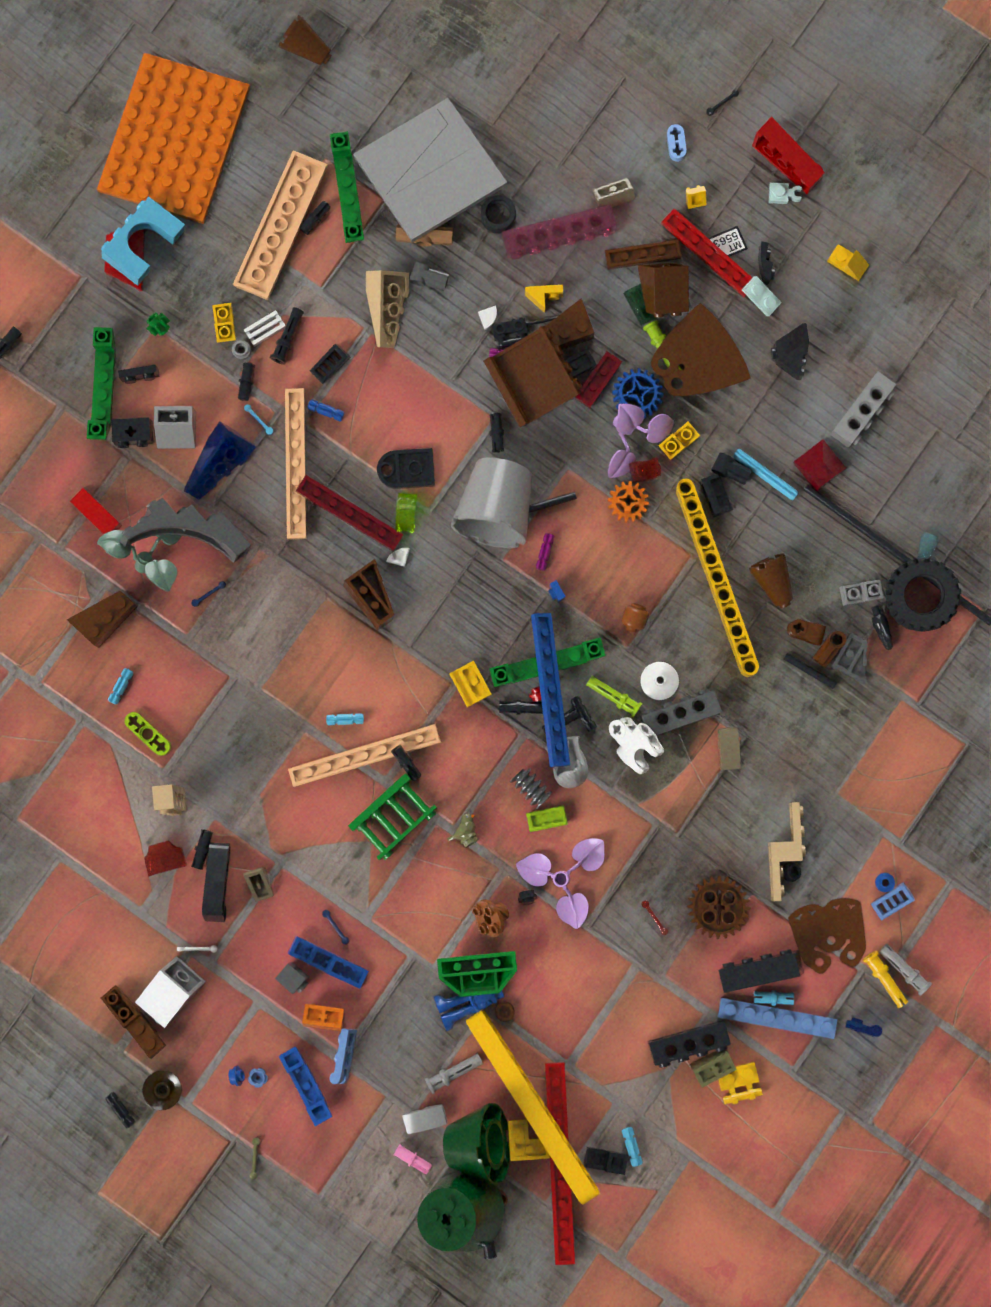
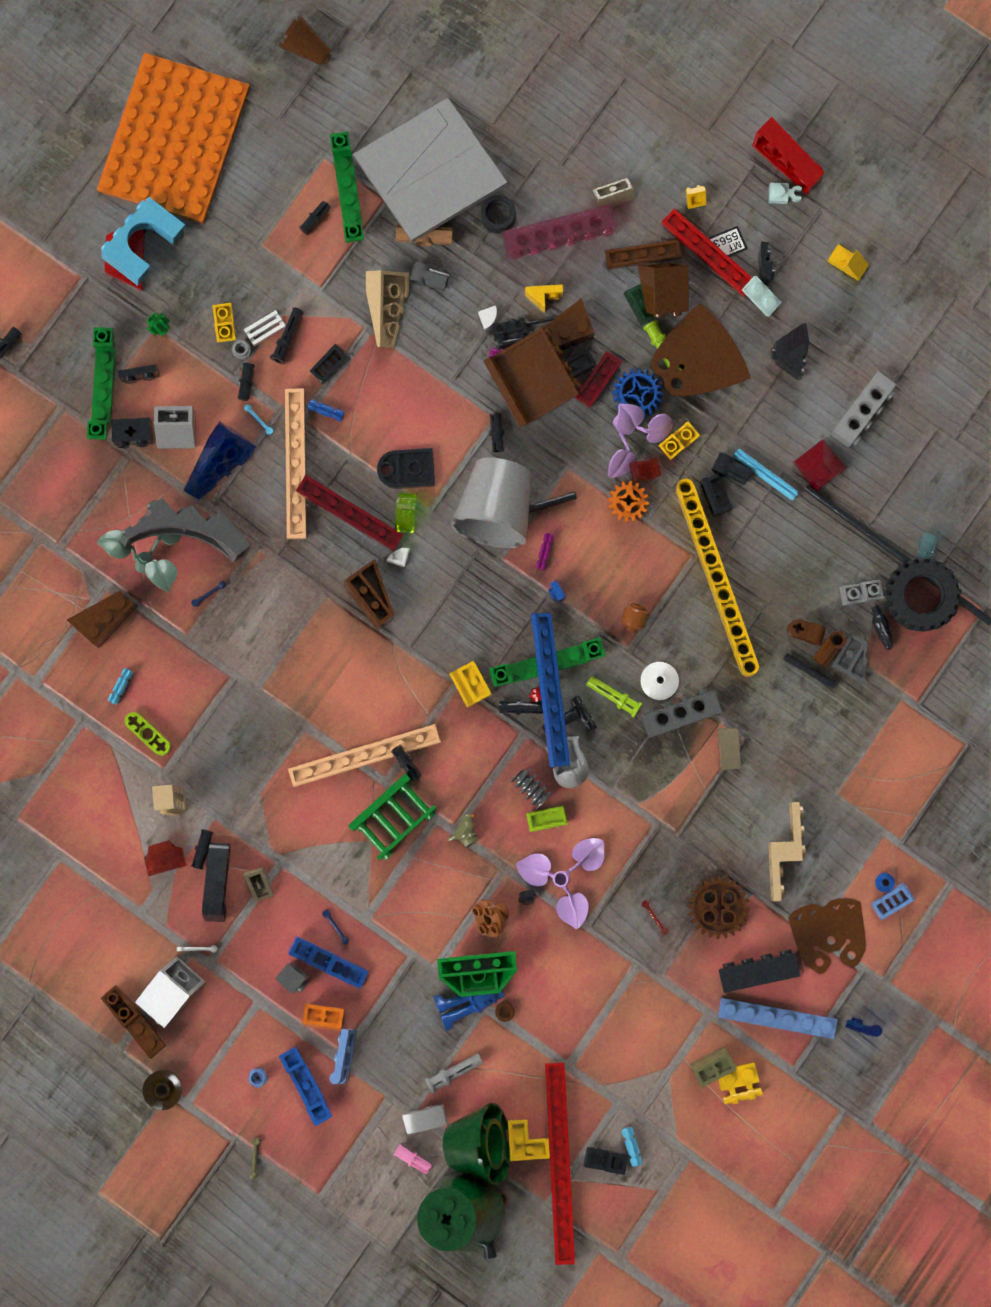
red slope [70,488,122,534] -> none
black axle [105,1092,135,1128] -> none
blue plate [228,1066,245,1086] -> none
light nougat plate [233,150,328,300] -> none
medium azure axle [326,713,364,725] -> none
yellow beam [466,1010,600,1205] -> none
white piece [609,717,664,774] -> none
black brick [648,1020,731,1068] -> none
light blue beam [667,124,686,162] -> none
black hinge [706,90,739,116] -> none
reddish brown cone [749,553,793,608] -> none
medium azure pin [753,990,794,1006] -> none
black plate [783,863,801,882] -> none
yellow pin [863,951,908,1008] -> none
light grey pin [878,944,932,996] -> none

